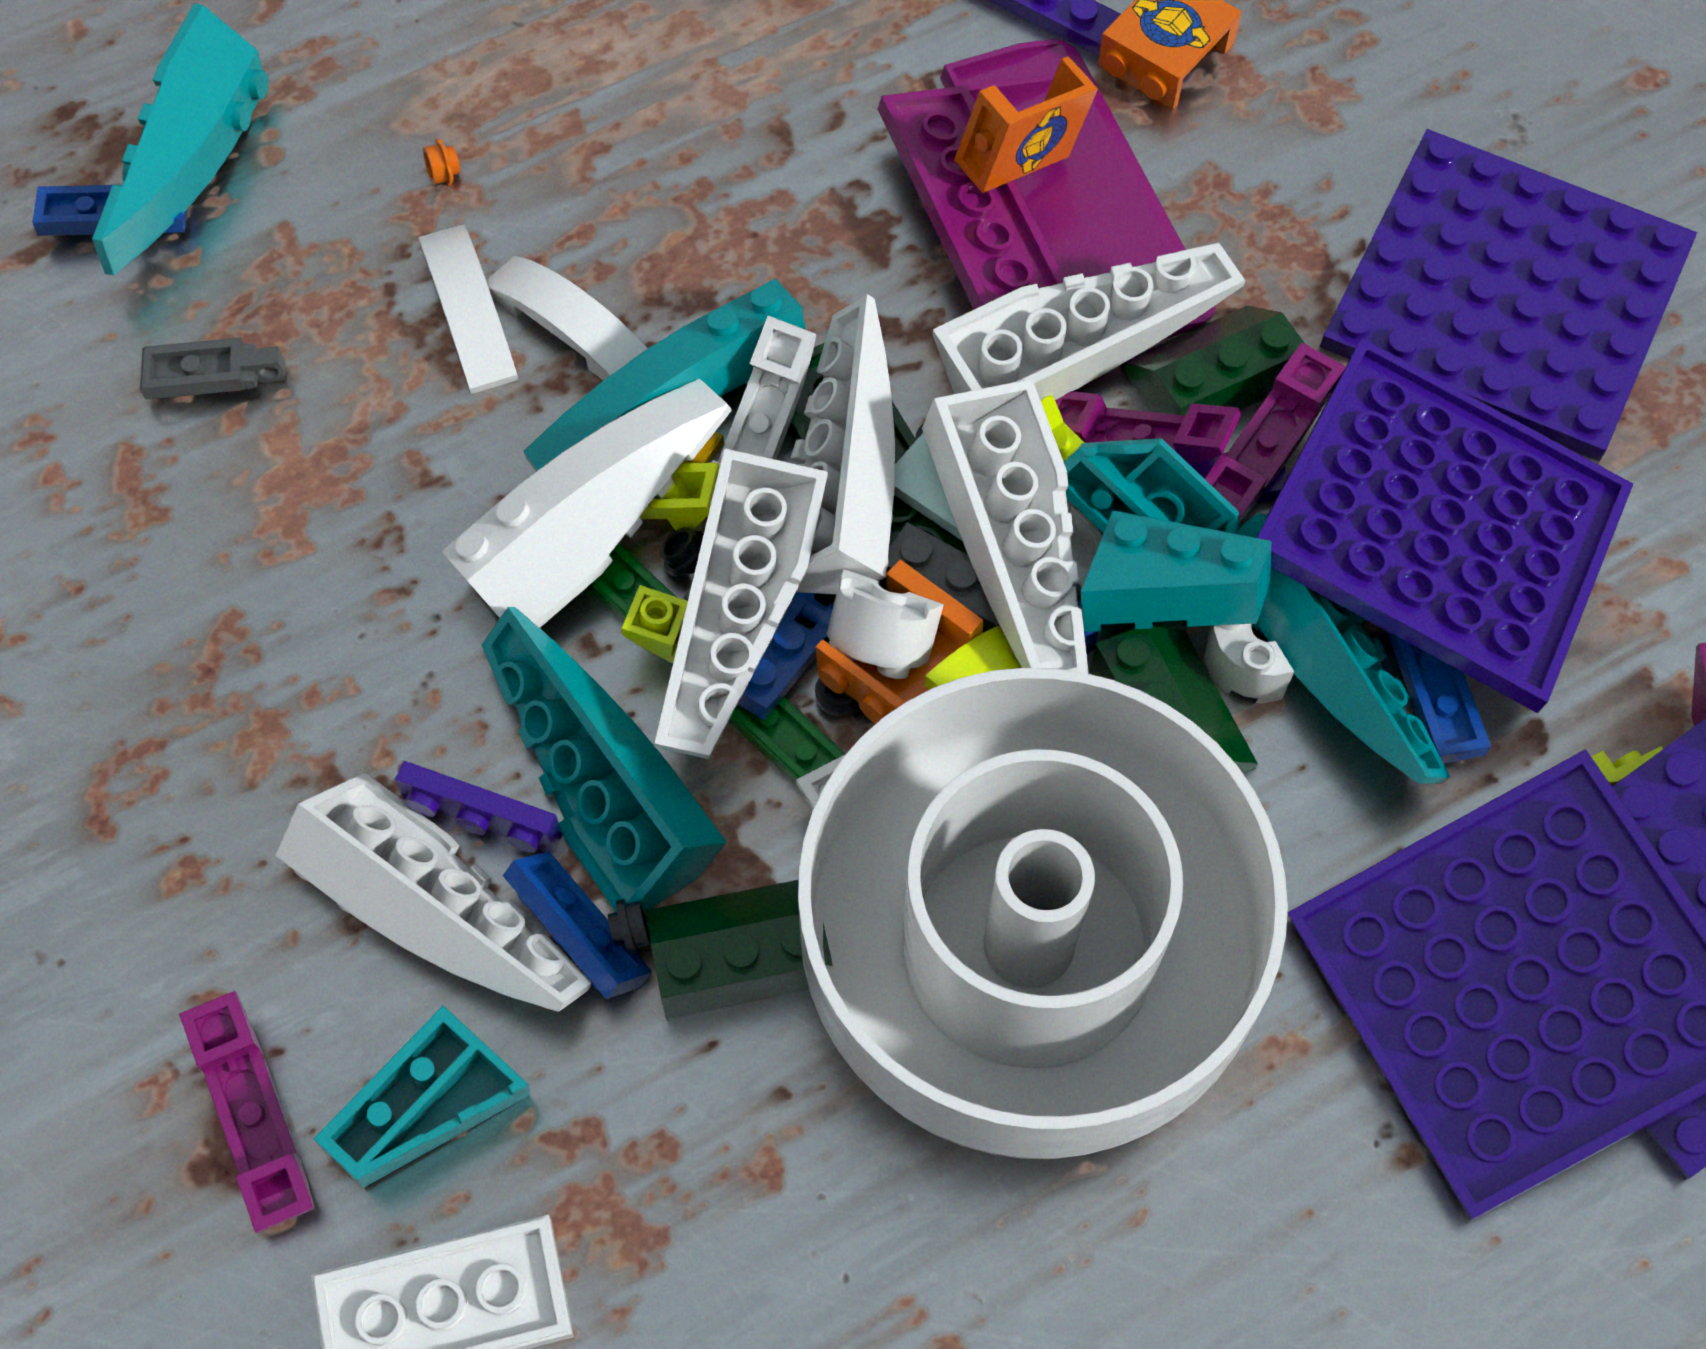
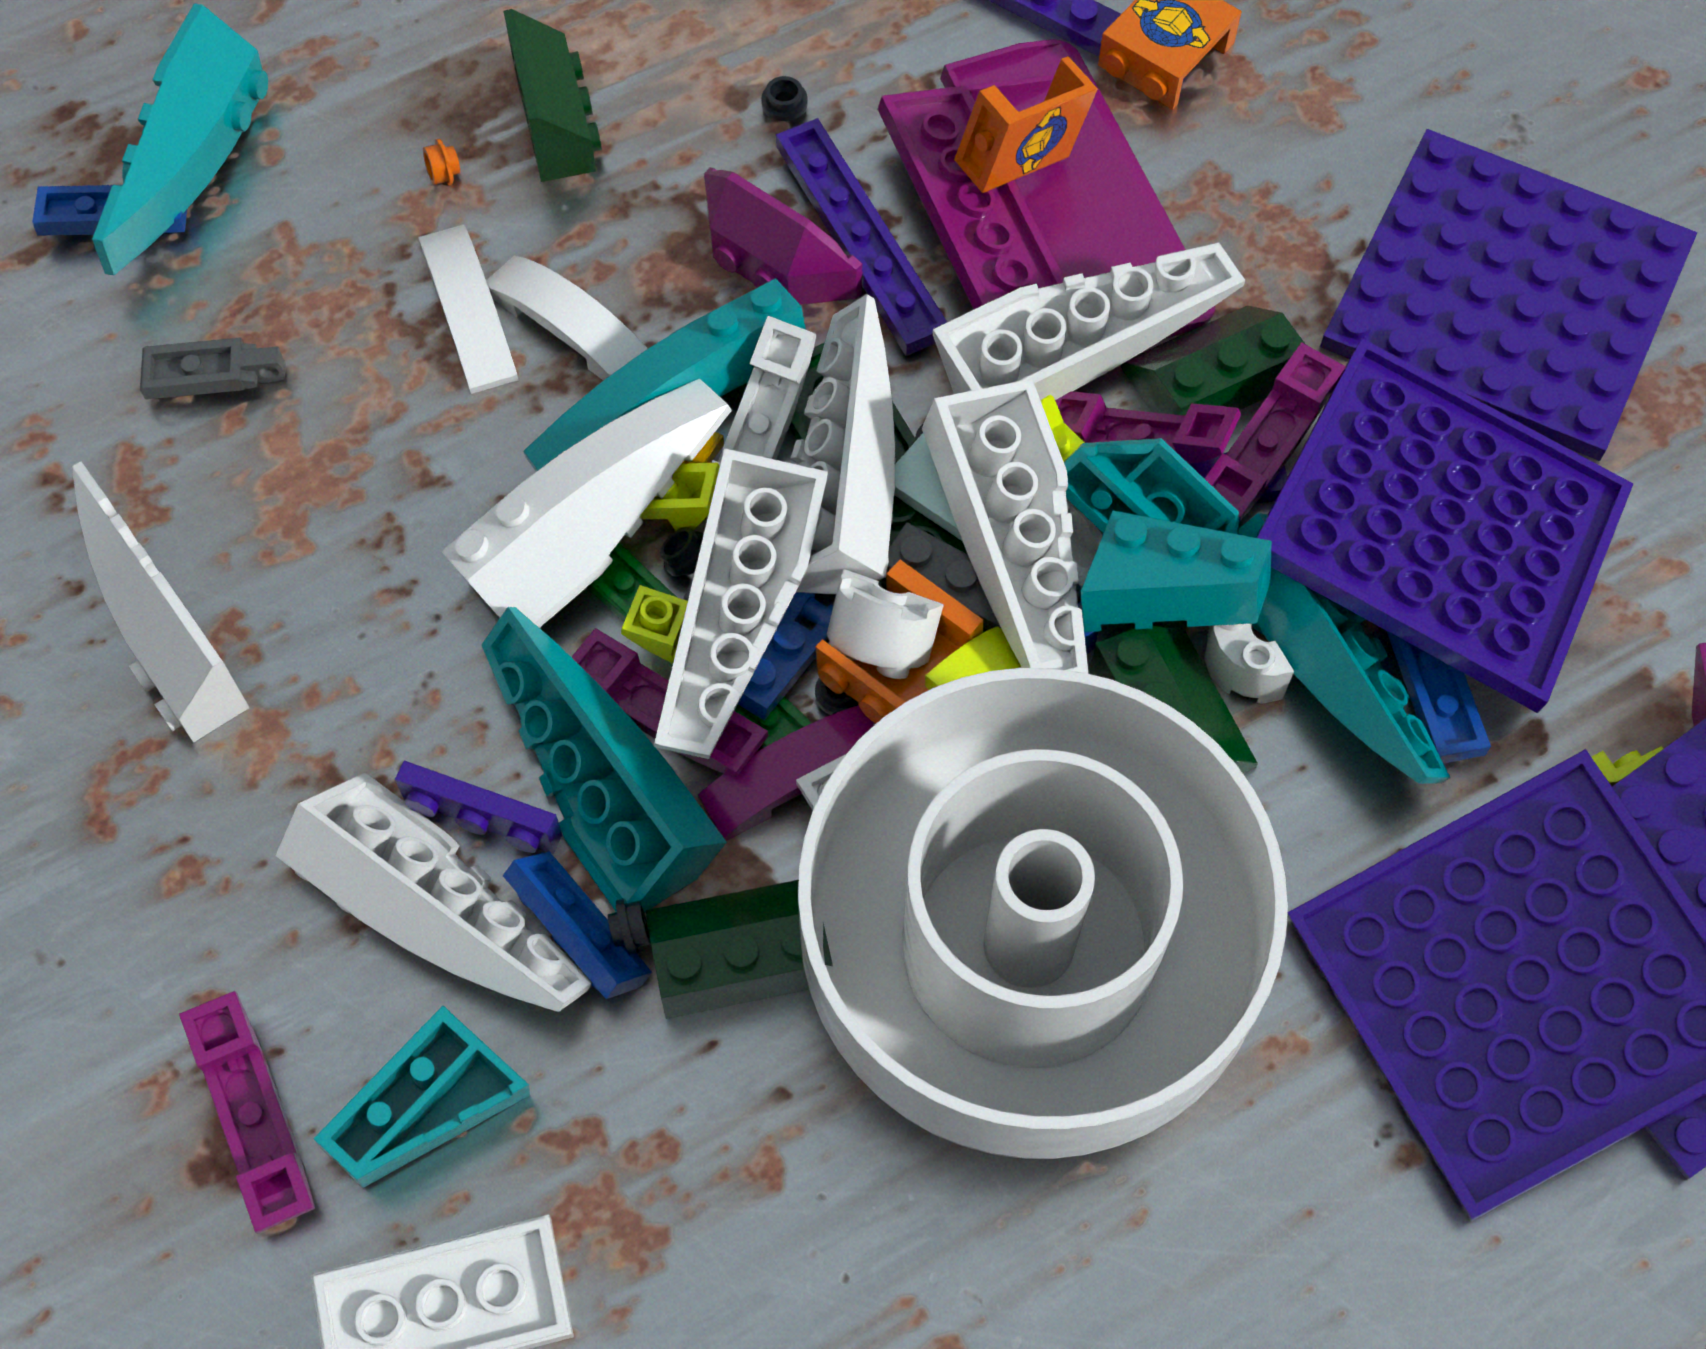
none -> white wedge [72,461,249,743]
none -> dark green slope [503,9,602,182]
none -> magenta slope [572,628,769,777]
none -> magenta slope [698,705,876,841]
none -> magenta wedge [704,167,862,305]
none -> black plate [761,76,808,121]
none -> dark purple plate [776,118,947,356]

